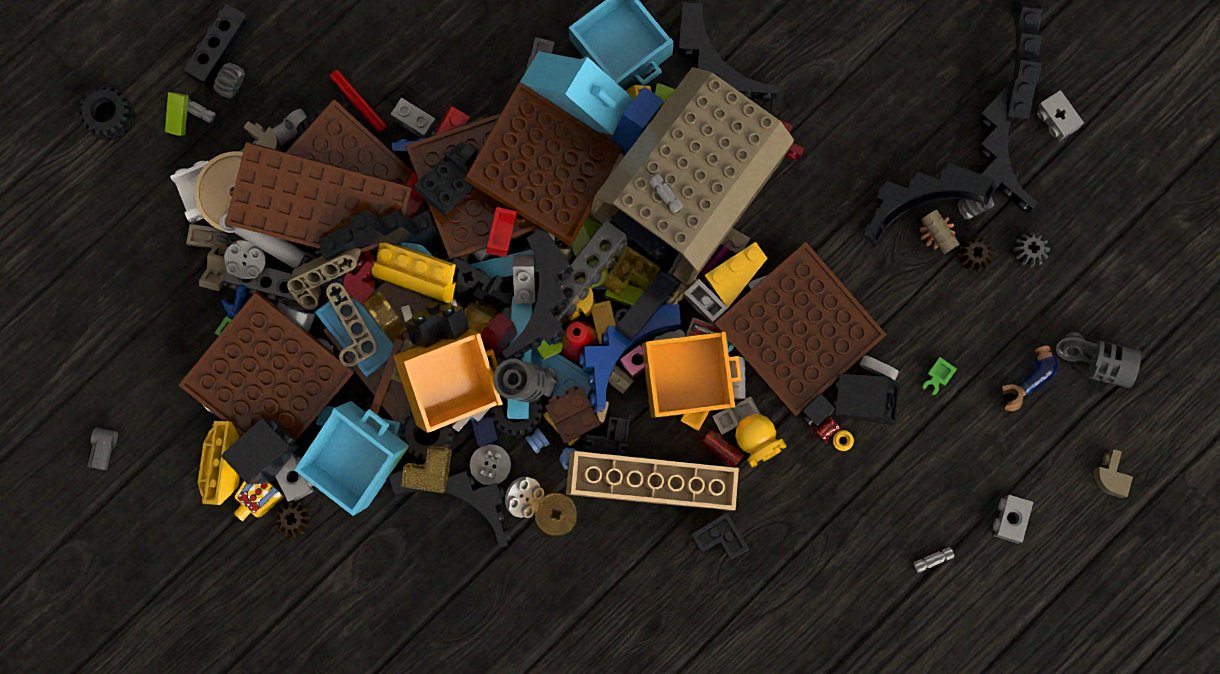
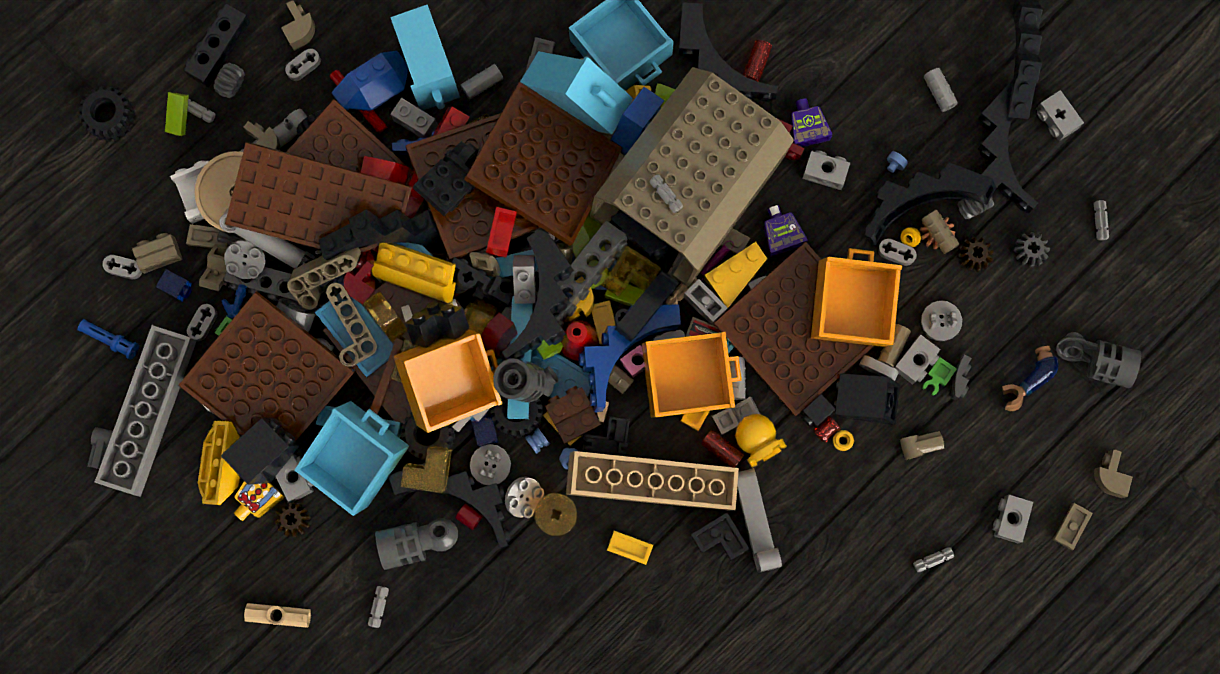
none -> blue pin [78,319,139,360]
none -> light grey brick [95,325,197,497]
none -> light grey beam [103,255,142,279]
none -> dark tan brick [132,233,183,274]
none -> clear blue brick [156,269,192,301]
none -> light grey beam [187,304,217,341]
none -> tan piece [244,603,311,628]
none -> dark tan brick [281,0,315,51]
none -> light grey beam [285,49,321,81]
none -> blue wedge [332,51,409,111]
none -> red brick [361,156,409,184]
none -> light grey axle [368,586,389,628]
none -> dark grey cylinder [375,518,458,570]
none -> medium azure container [391,5,460,111]
none -> dark red beam [455,503,483,530]
none -> light grey axle [461,64,503,100]
none -> dark tan slope [470,252,501,277]
none -> yellow tile [607,531,653,565]
none -> light grey beam [737,468,782,573]
none -> clear red axle [743,40,772,82]
none -> dark purple torso [763,205,808,257]
none -> dark purple torso [790,98,832,147]
none -> light grey brick [802,150,850,190]
none -> light orange container [811,248,902,347]
none -> light grey beam [878,239,917,266]
none -> dark tan axle [878,324,911,368]
none -> medium blue tile [887,151,908,173]
none -> light grey brick [894,335,941,385]
none -> dark tan piece [900,431,944,460]
none -> yellow plate [901,227,921,247]
none -> light grey plate [921,301,962,341]
none -> light grey axle [924,68,958,112]
none -> dark grey slope [951,354,972,401]
none -> dark tan plate [1053,503,1093,550]
none -> light grey axle [1094,200,1109,240]

